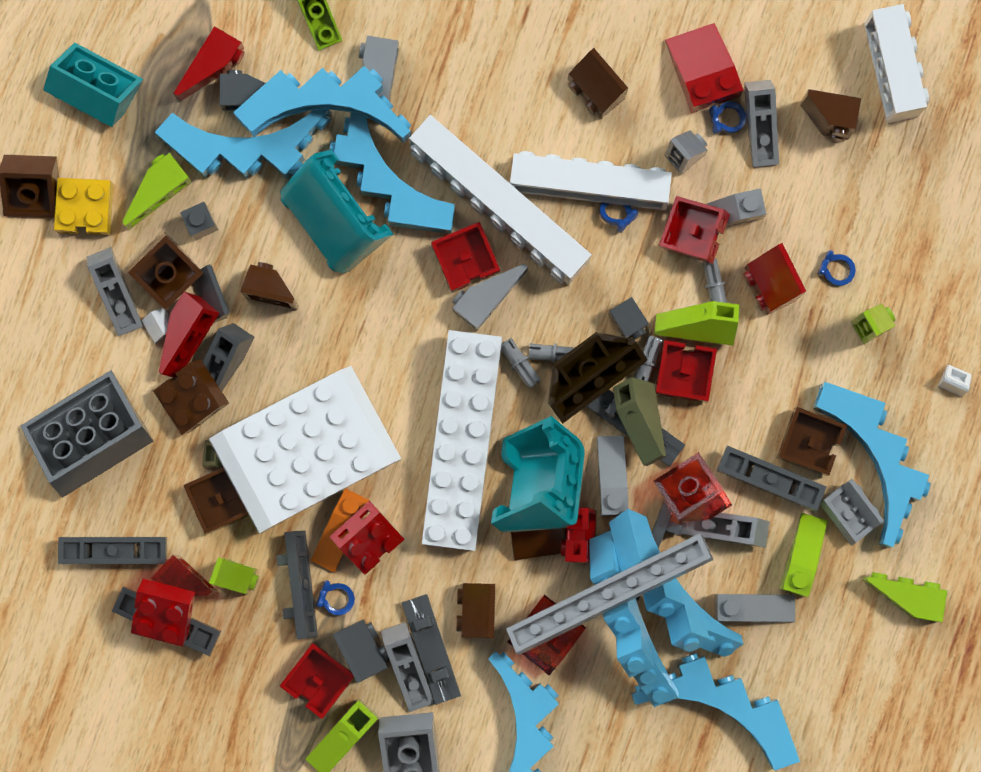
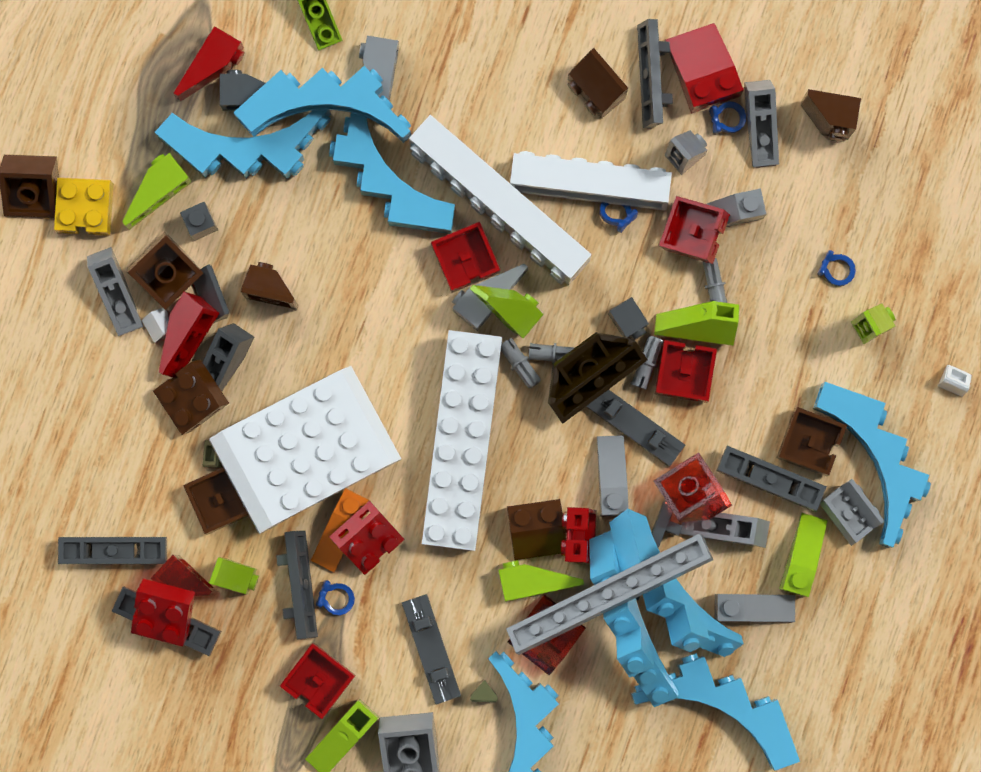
dark grey slope [21,370,154,498] -> none
teal slope [43,42,143,127] -> none
teal windscreen [280,149,394,273] -> none
dark grey slope [333,619,390,683] -> none
light grey slope [381,622,435,712] -> none
reddish brown slope [456,583,495,639] -> none
teal windscreen [491,416,585,532] -> none
olive slope [613,377,666,466] -> none
red slope [743,243,806,315] -> none
lime slope [863,572,948,622] -> none
white brick [864,4,929,124] -> none
none -> lime slope [470,285,544,339]
none -> olive slope [470,680,498,702]
none -> lime slope [498,560,584,601]
none -> dark grey hinge [637,19,673,128]

